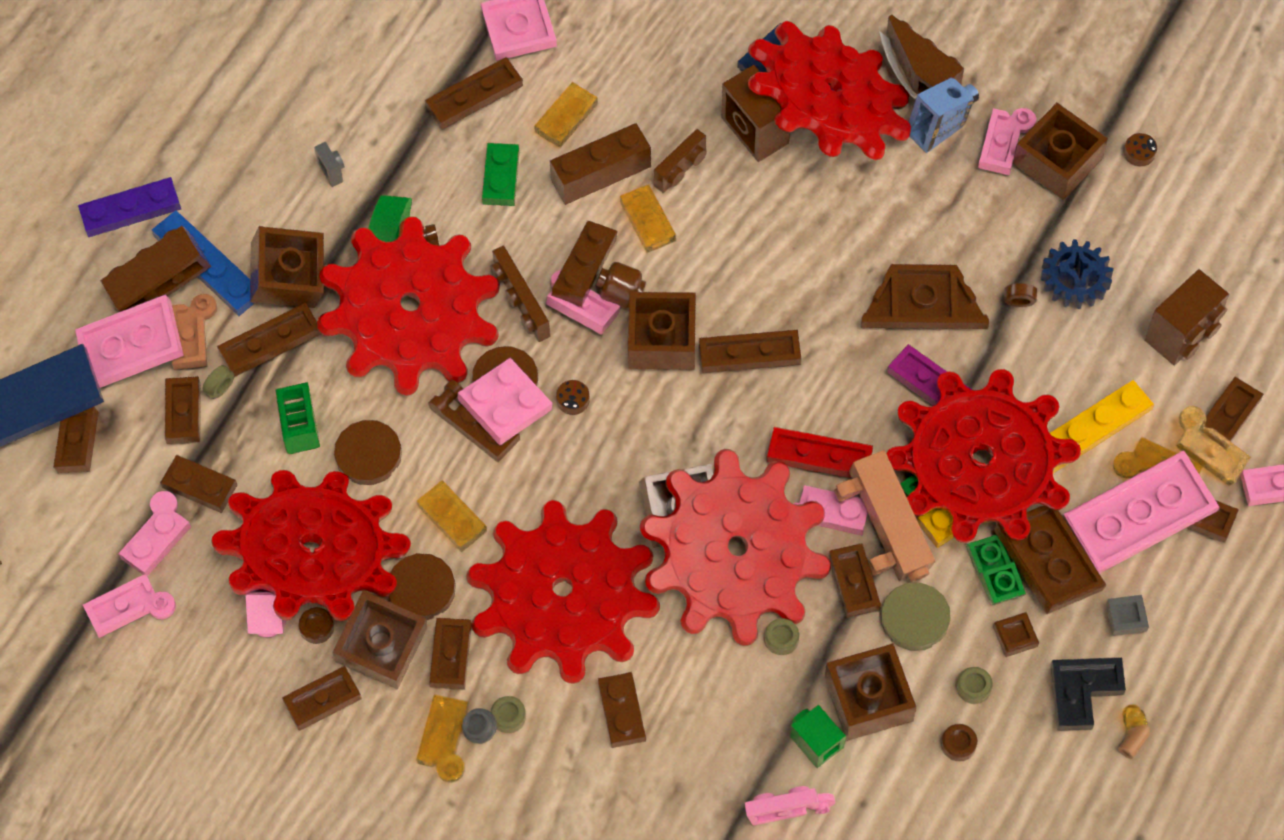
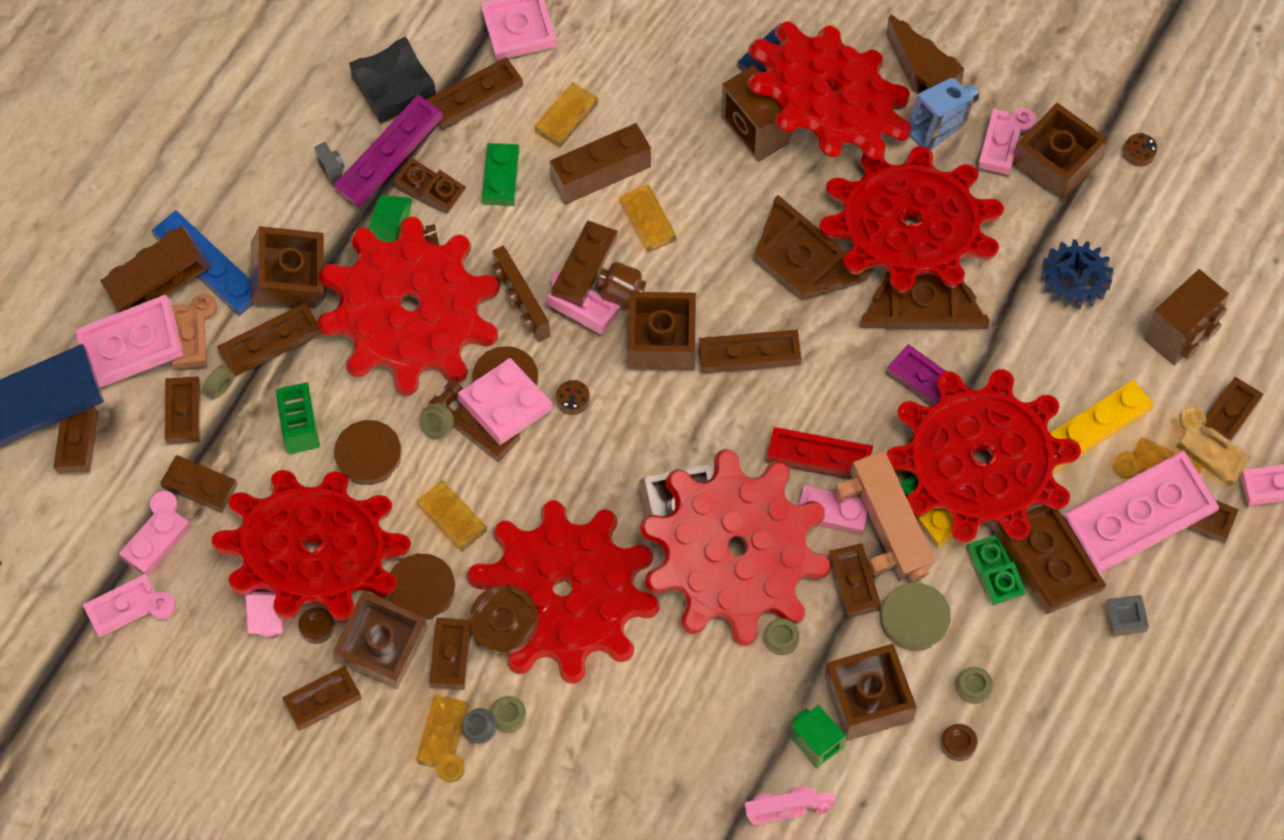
dark purple plate [78,177,181,238] -> none
reddish brown plate [598,672,646,748] -> none
reddish brown plate [654,129,707,193] -> none
white sticker [879,31,917,100] -> none
reddish brown tile [993,612,1039,657] -> none
reddish brown tile [1004,283,1037,307] -> none
black plate [1051,657,1126,731] -> none
arm [1118,704,1150,759] -> none
none -> magenta plate [333,95,444,208]
none -> black brick [349,36,436,123]
none -> reddish brown slope [392,157,466,213]
none -> olive tile [420,403,454,438]
none -> reddish brown tile [470,585,539,655]
none -> reddish brown wing [754,195,869,300]
none -> red plate [820,147,1004,293]

